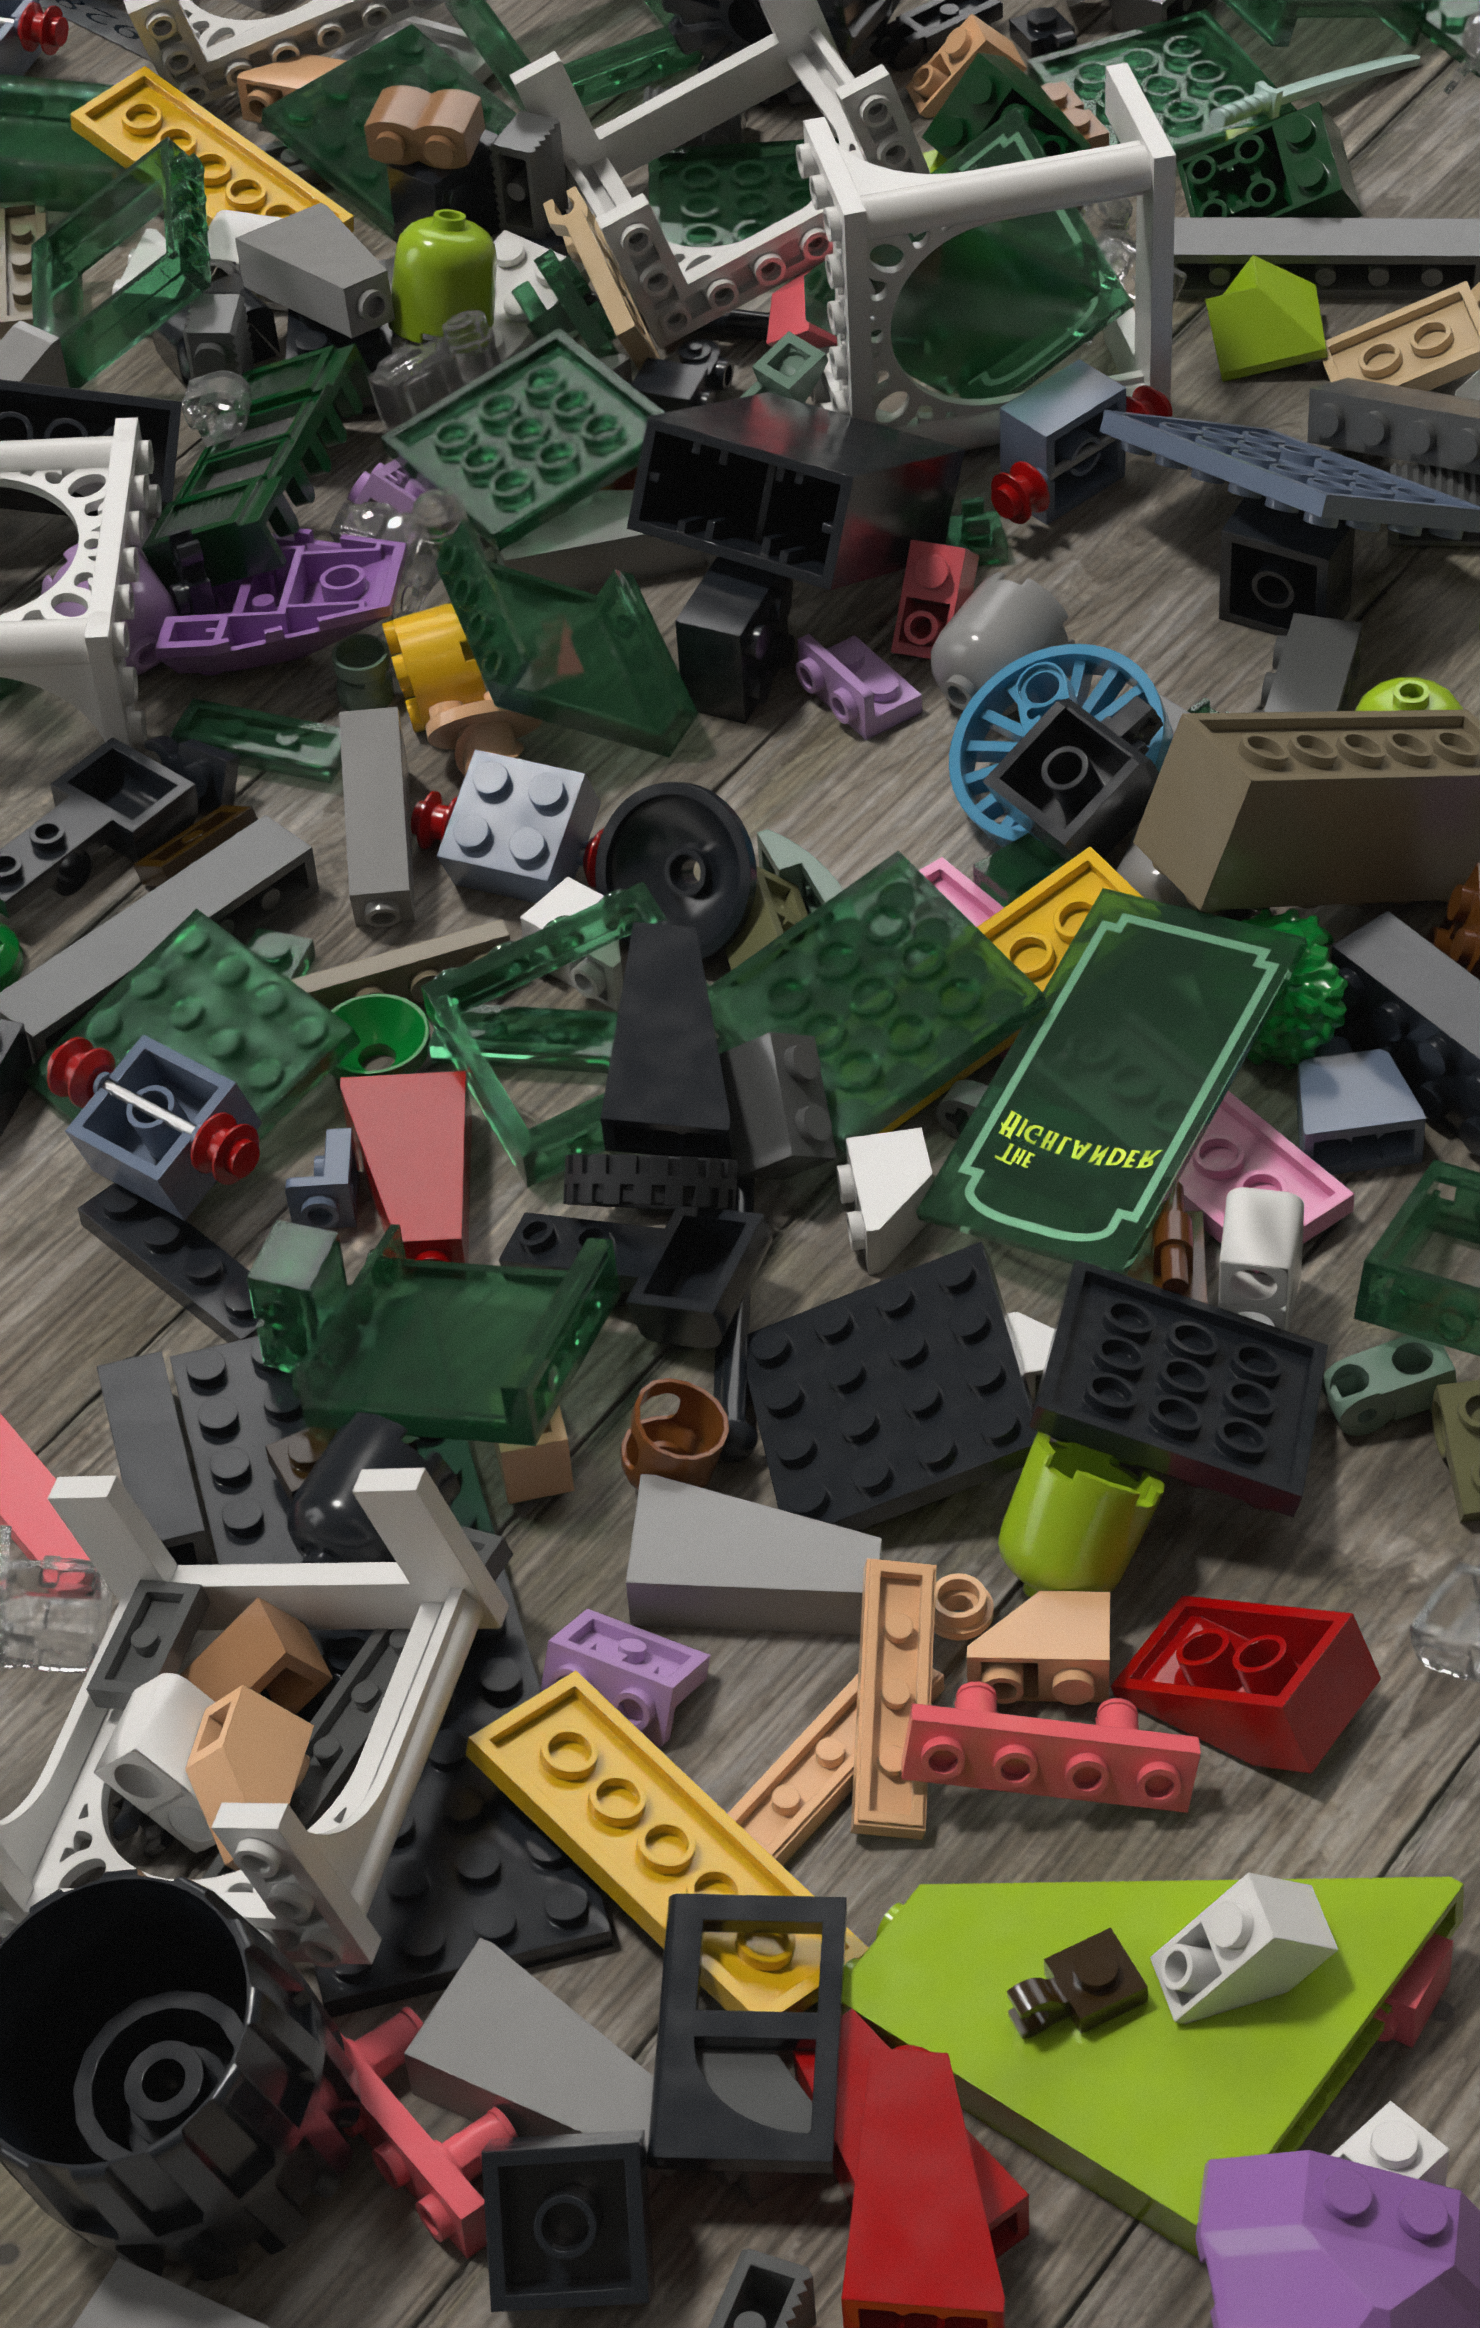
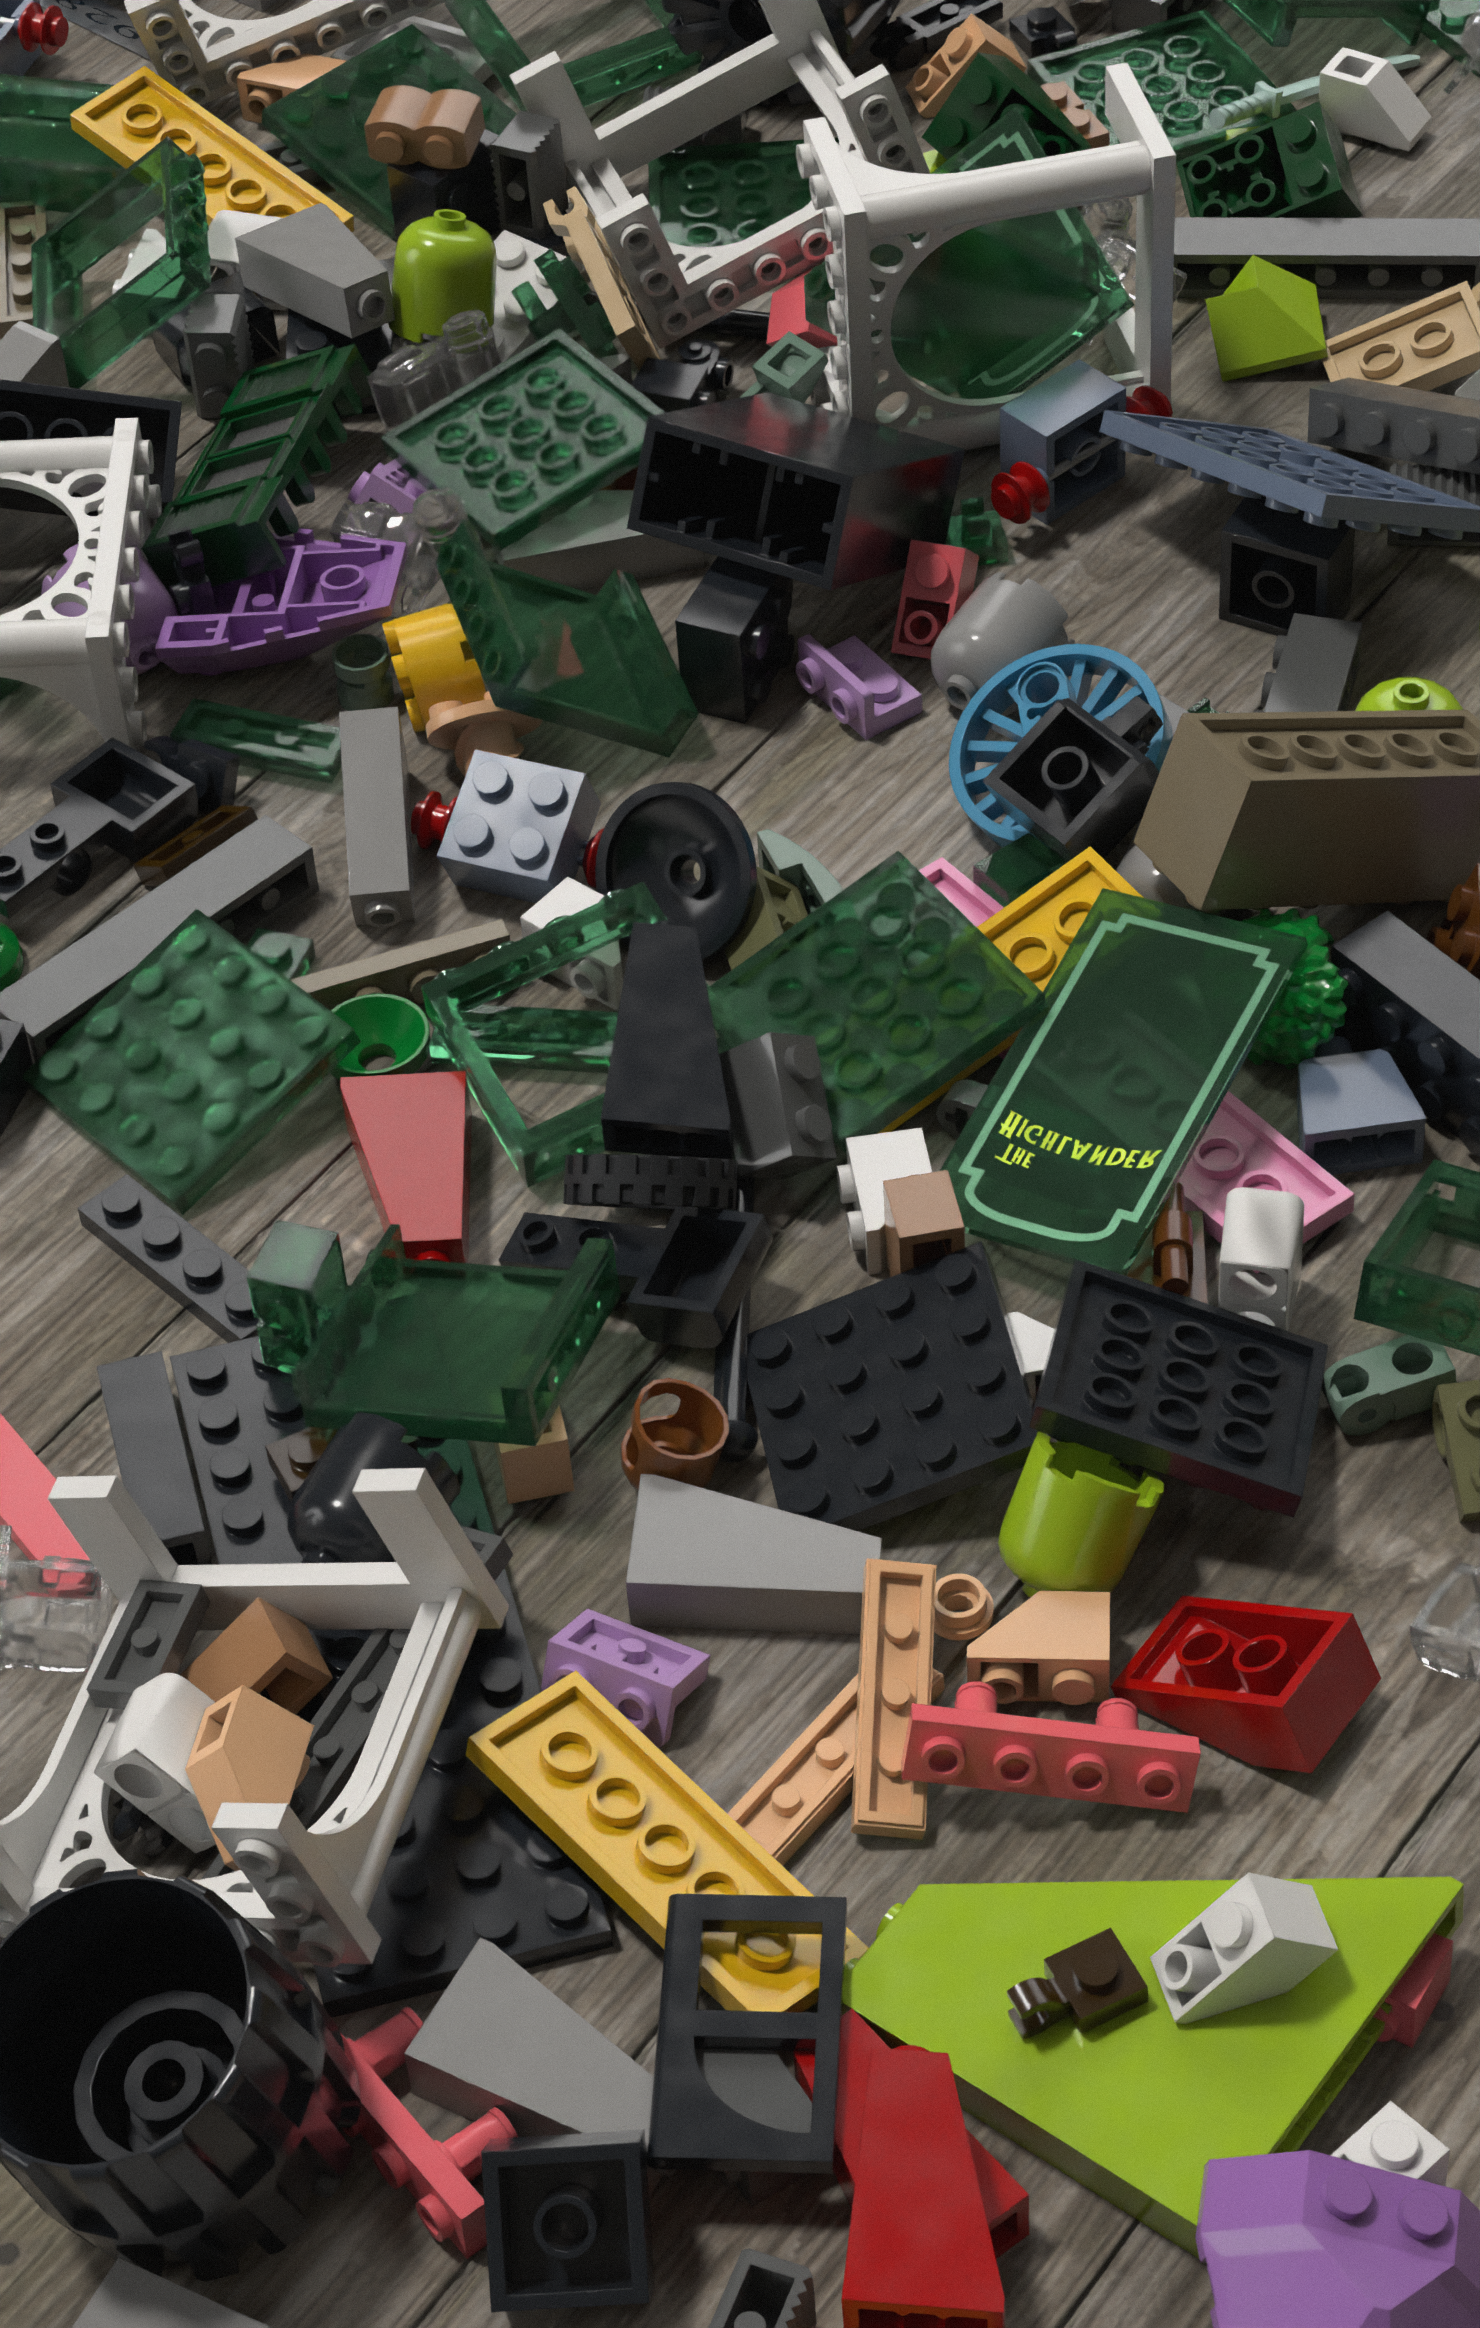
sand blue brick [47,1034,262,1221] -> none
clear plate [182,371,253,447] -> none
sand blue bracket [285,1128,360,1230] -> none
none -> medium nougat piece [883,1170,965,1278]
none -> white slope [1318,47,1432,151]

